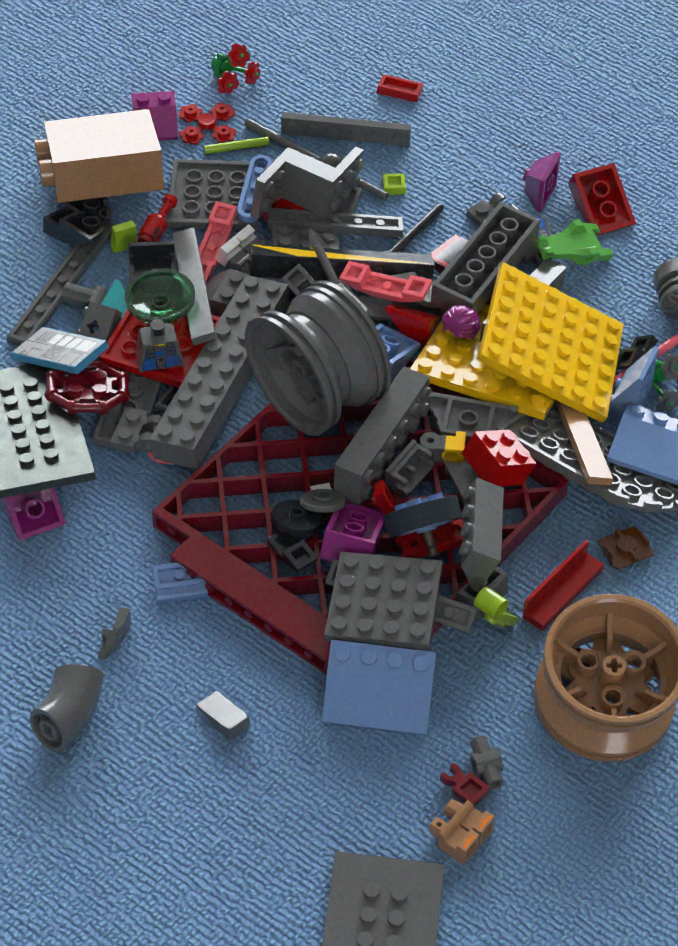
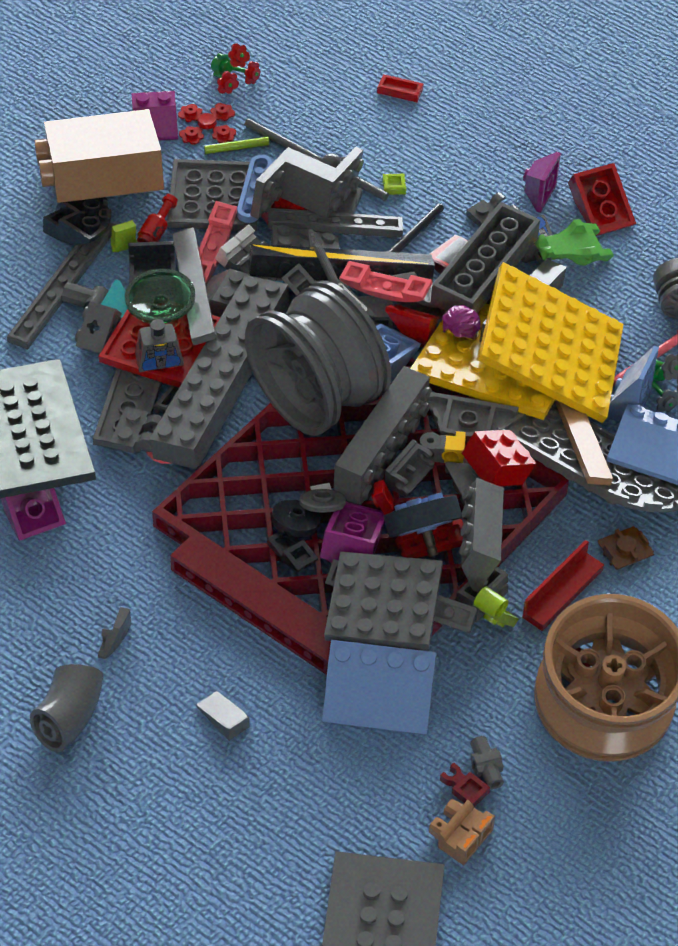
tile [11,327,109,374] -> none
dark red plate [44,360,130,415] -> none
medium blue plate [152,562,208,604] -> none
dark grey plate [281,112,411,146] -> none
black slope [616,335,658,370] -> none

